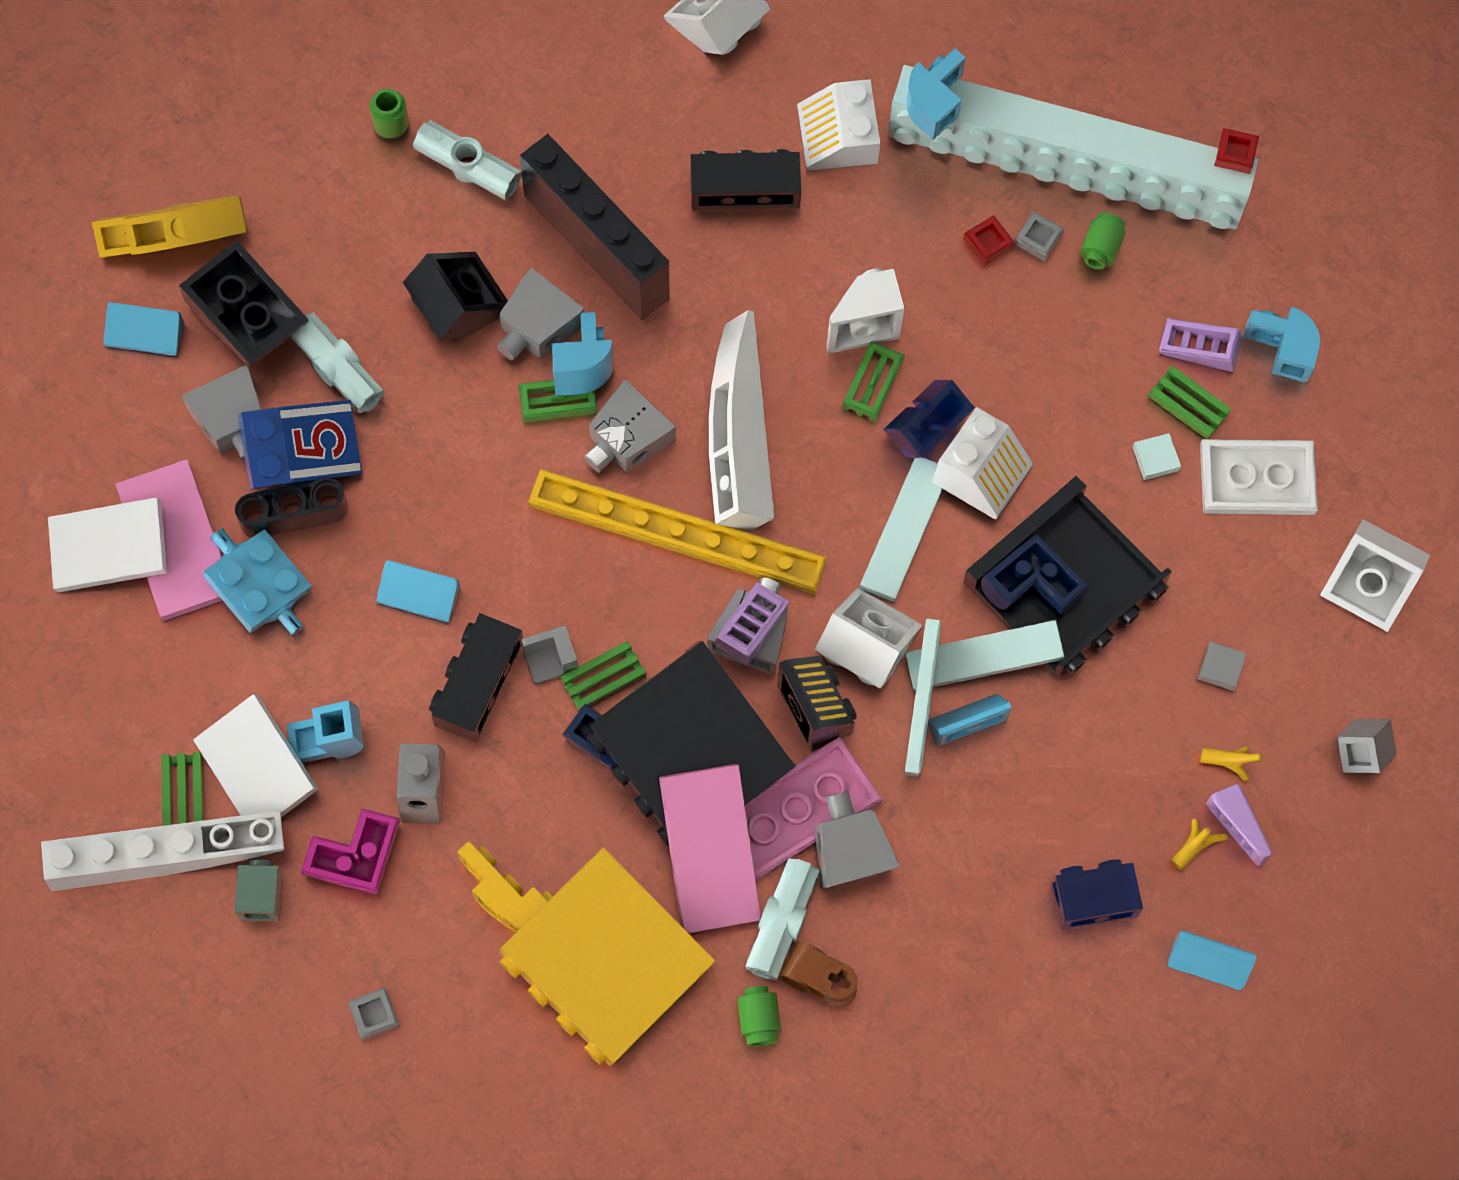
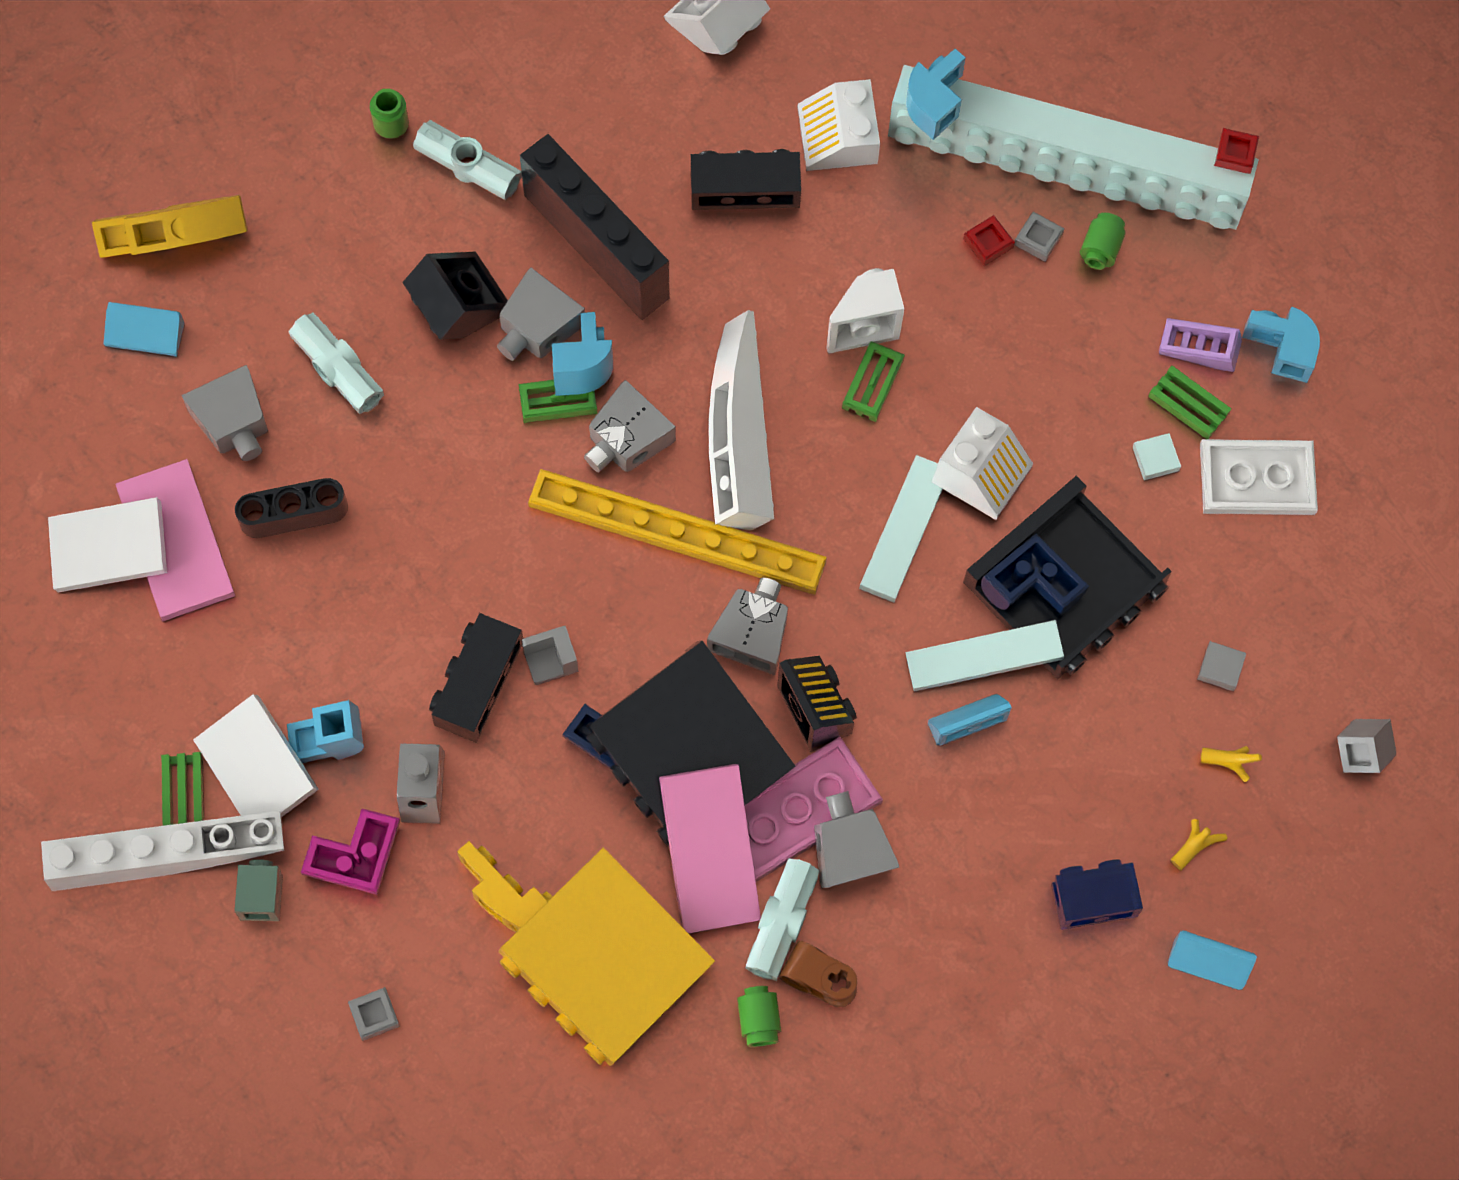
black slope [179,241,309,367] -> none
medium azure plate [203,528,312,636] -> none
blue slope [238,400,362,490] -> none
medium azure slope [376,560,461,623] -> none
bright green tile [561,641,647,711] -> none
lavender slope [716,582,790,666] -> none
white slope [815,588,923,689] -> none
clear blue piece [883,380,975,458] -> none
light aqua tile [905,618,941,777] -> none
lavender slope [1206,784,1272,866] -> none
white slope [1320,519,1431,632] -> none

